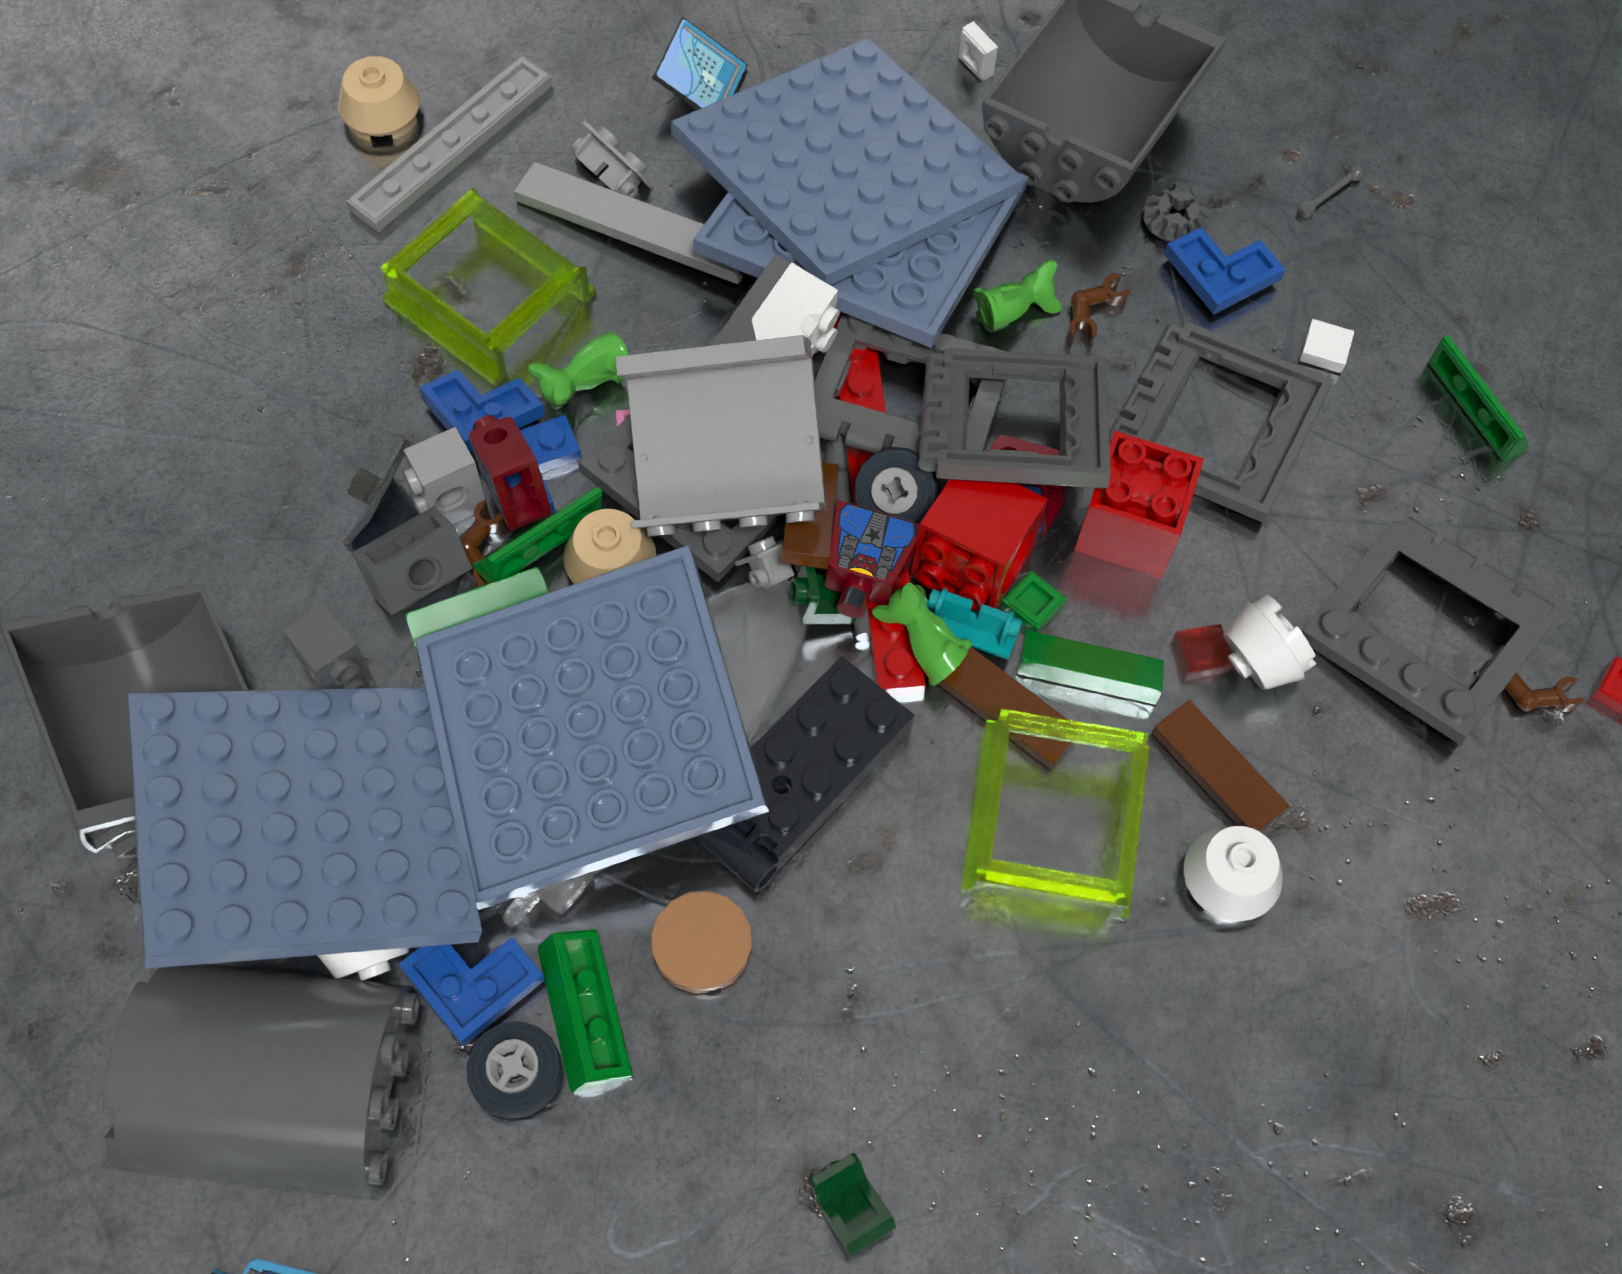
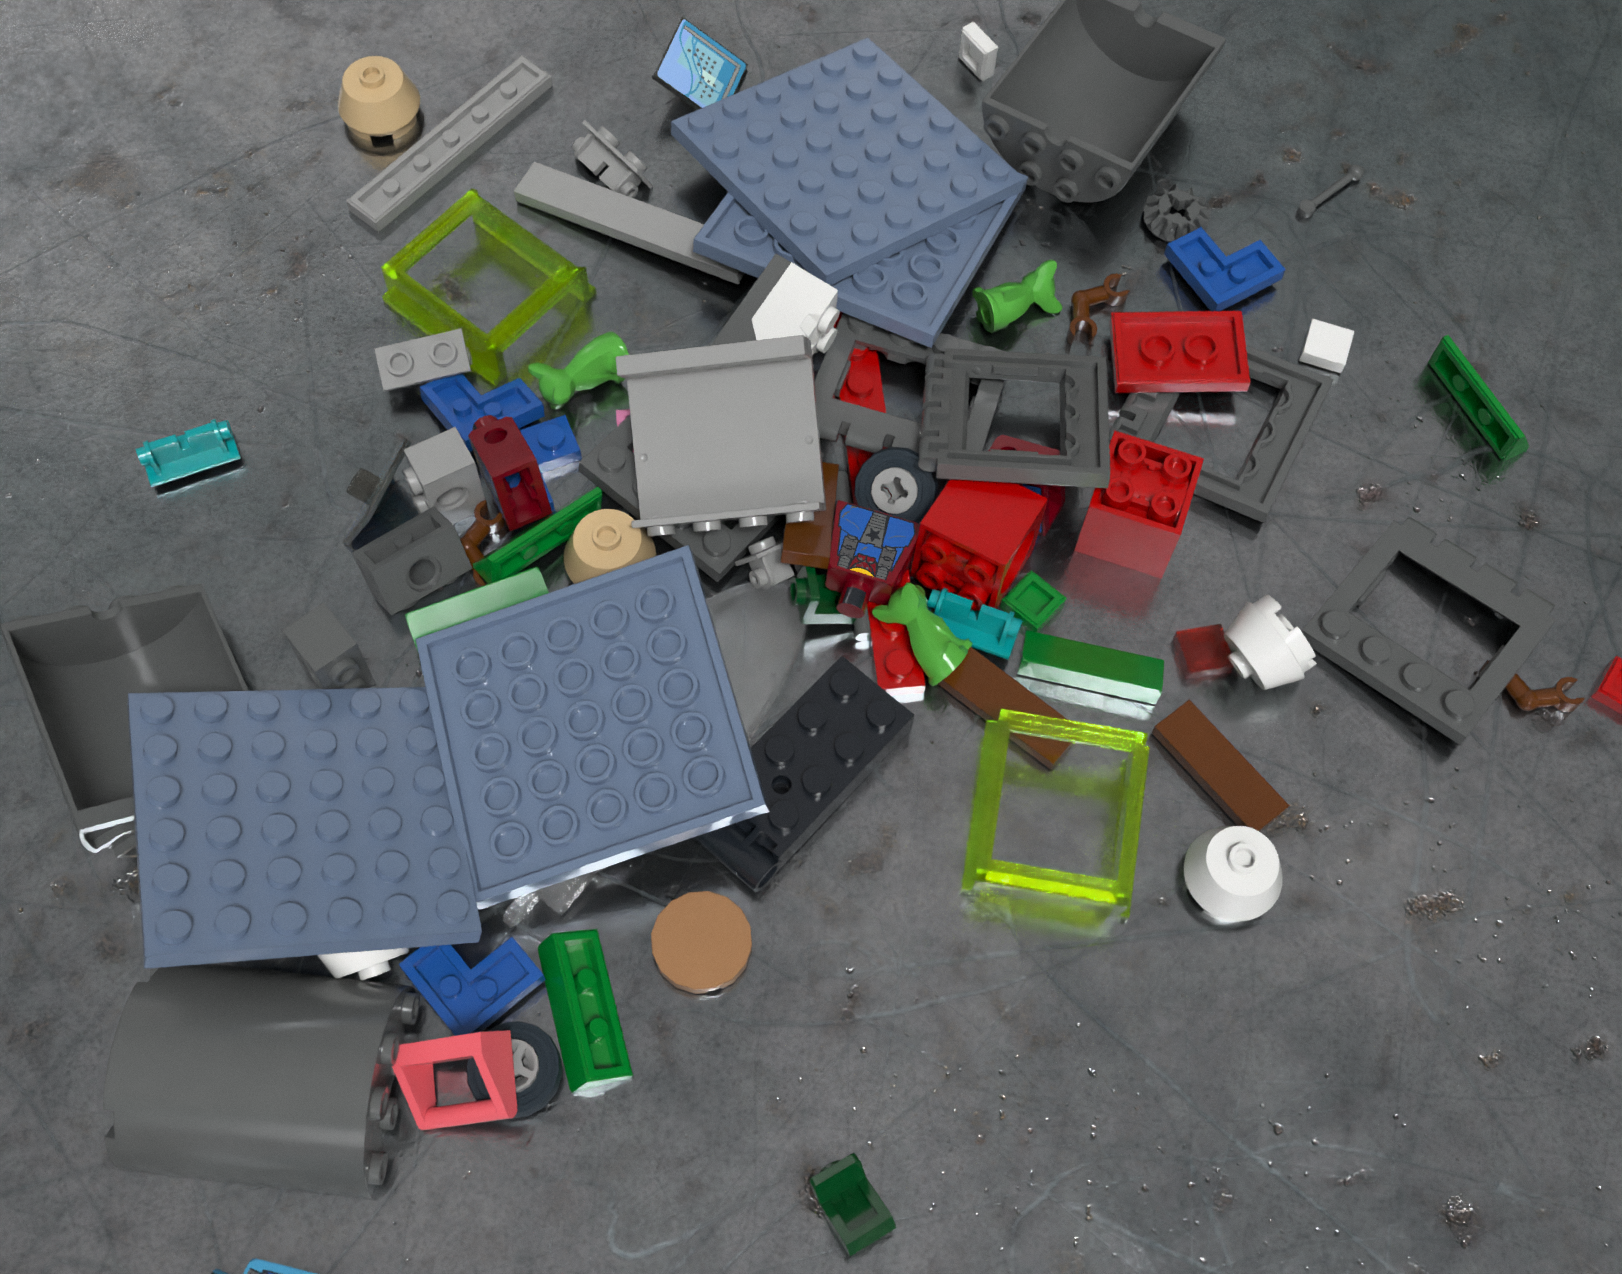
none -> teal hinge [136,419,241,487]
none -> light grey hinge [375,328,473,392]
none -> coral tile [392,1030,517,1130]
none -> red tile [1109,311,1250,393]

